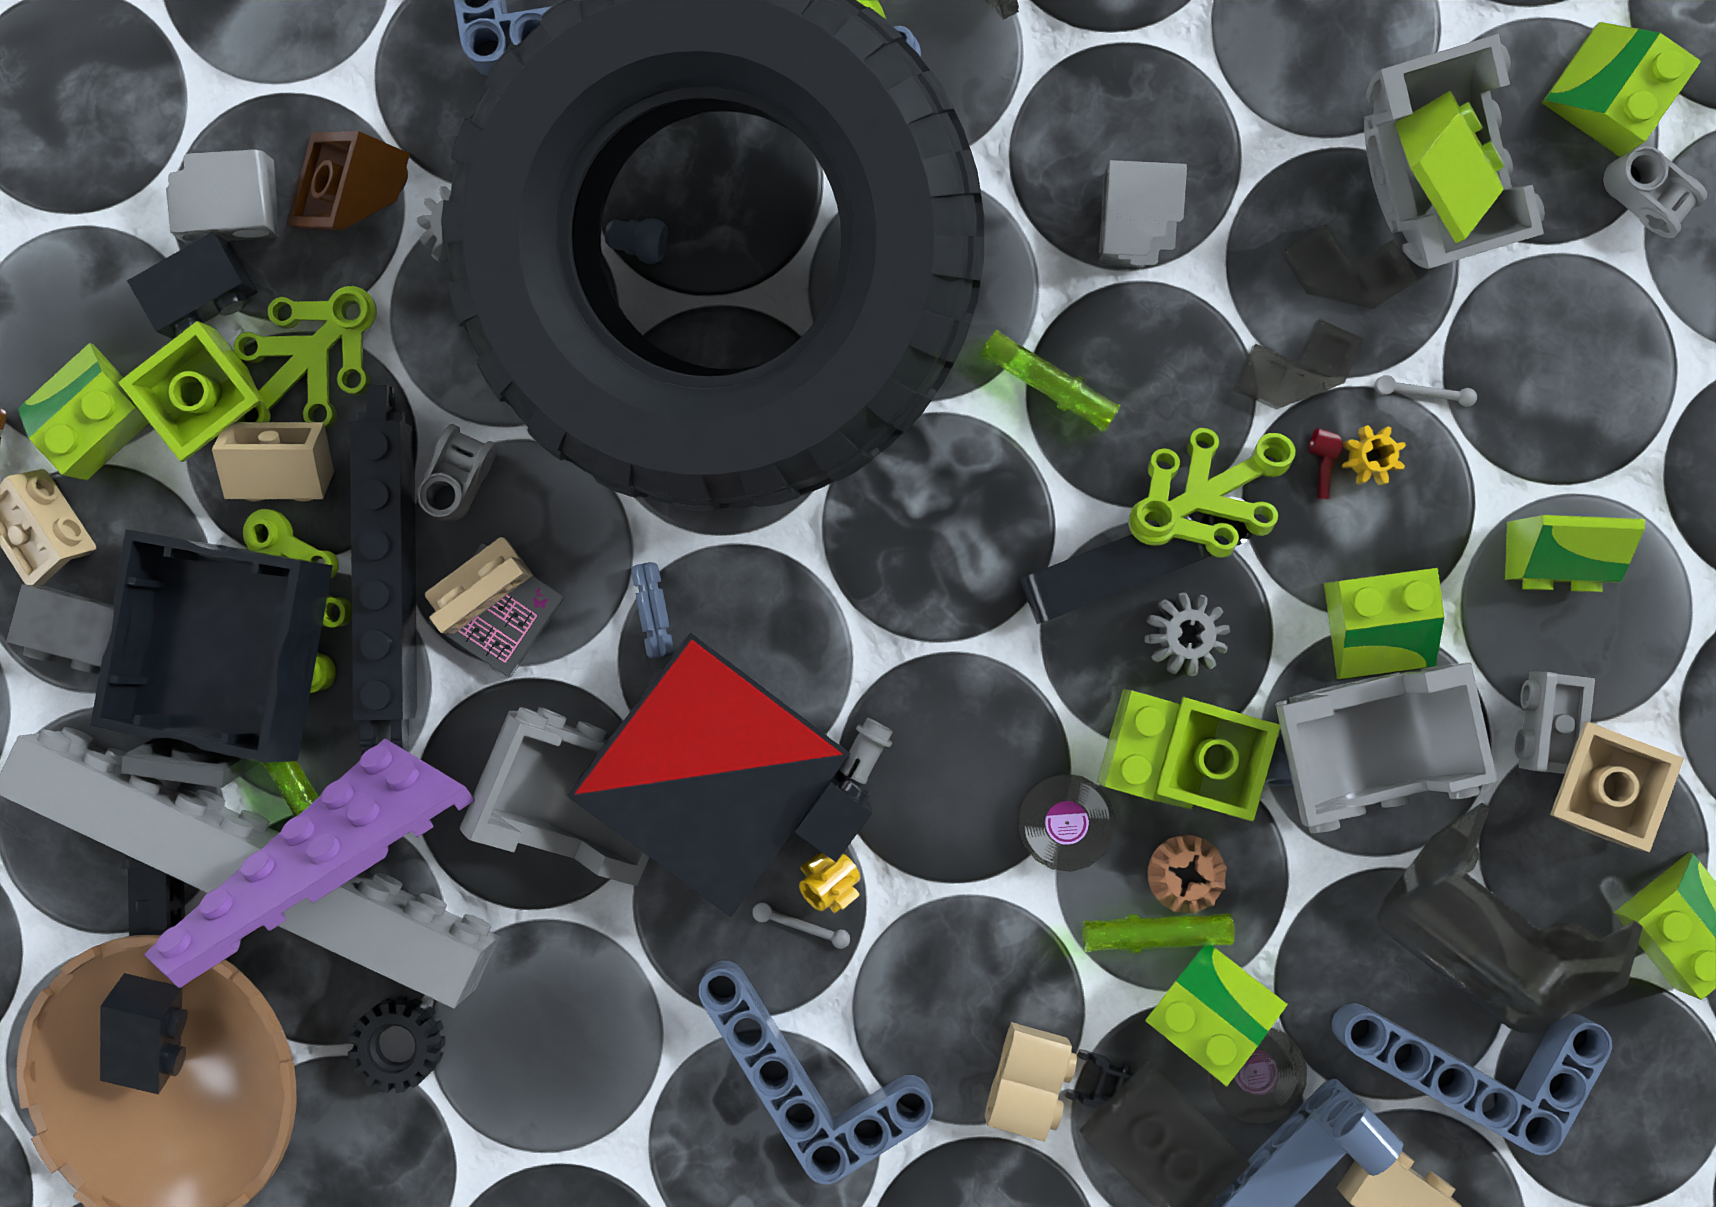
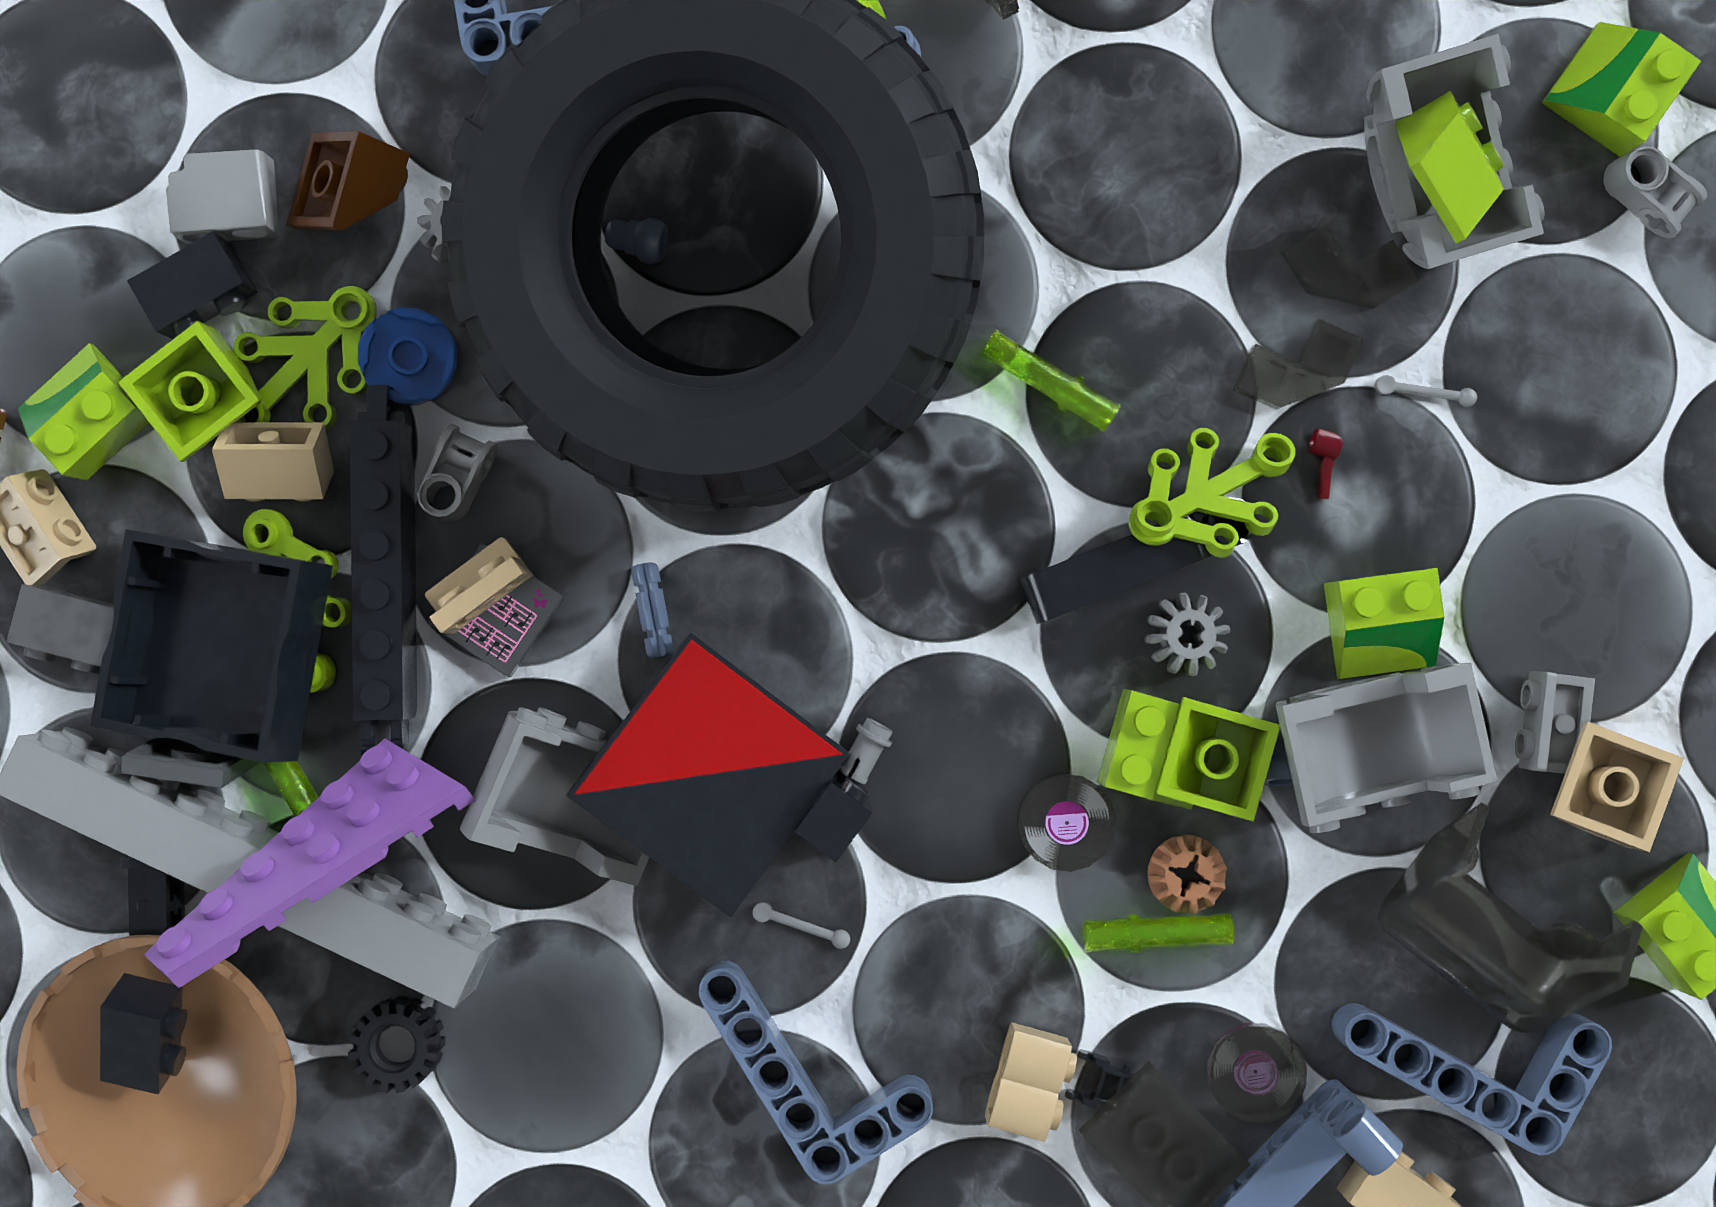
yellow gear [799,852,860,913] -> none
light grey piece [1098,160,1187,268] -> none
lime slope [1145,942,1288,1086] -> none
yellow gear [1342,425,1406,486] -> none
lime slope [1505,515,1645,592] -> none
none -> blue tile [358,307,457,406]

